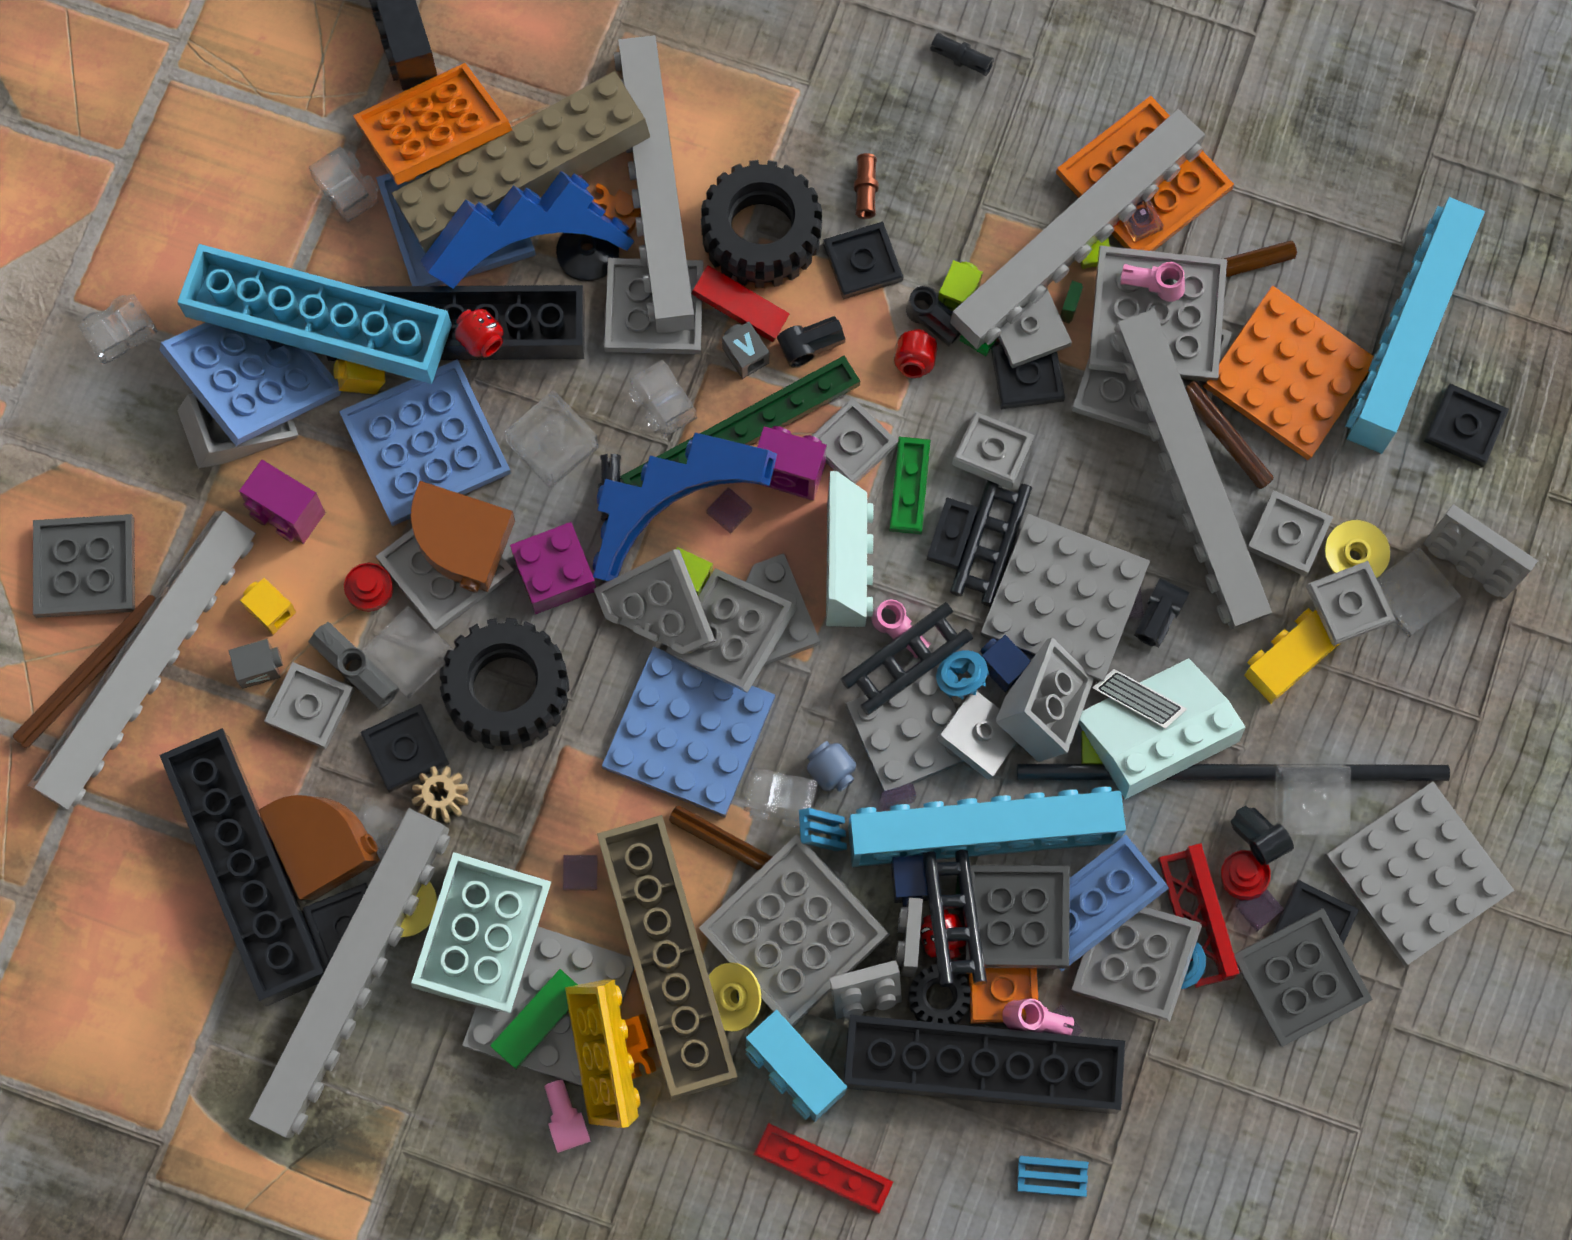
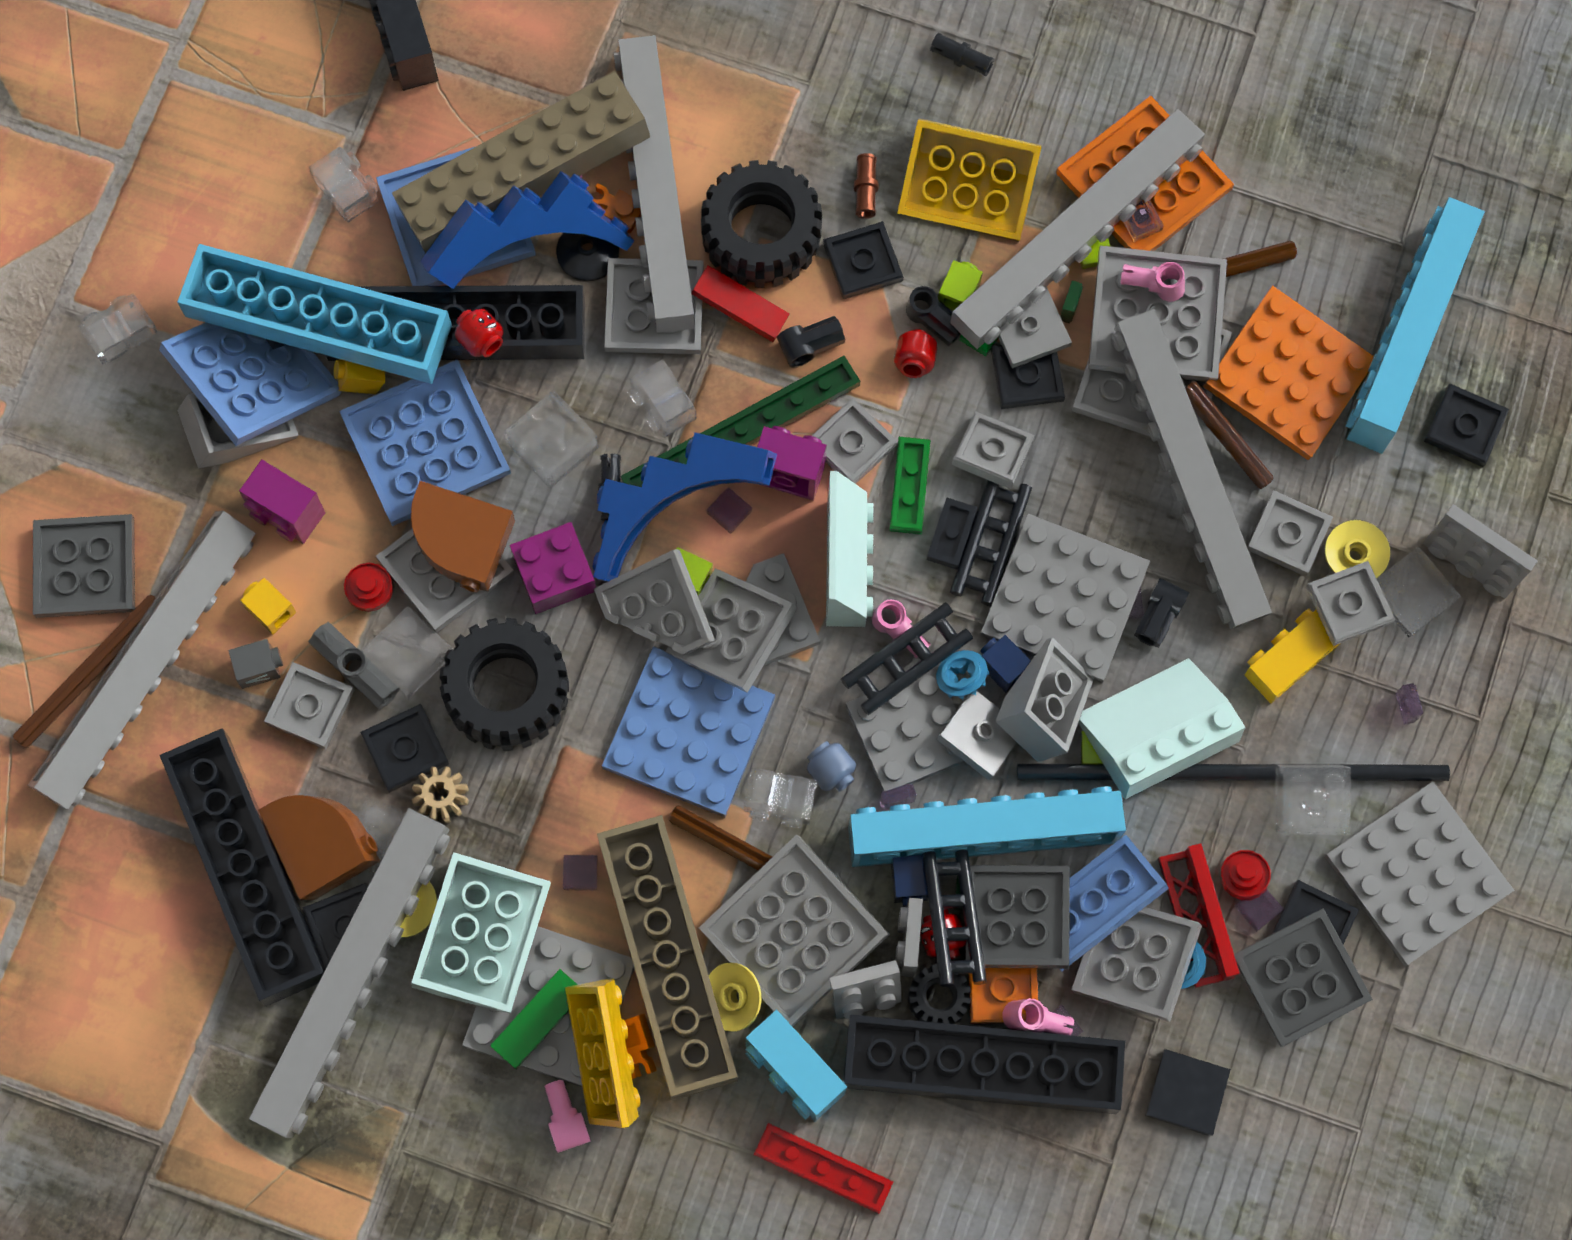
orange plate [353,63,512,185] -> none
dark grey brick [722,322,770,379] -> none
dark azure tile [799,808,847,851] -> none
dark azure tile [1017,1156,1089,1198] -> none
sticker [1092,669,1187,728] -> none
black piece [1231,806,1294,866] -> none
none -> yellow slope [897,119,1042,241]
none -> black tile [1145,1049,1231,1136]
none -> clear purple tile [1395,683,1423,725]

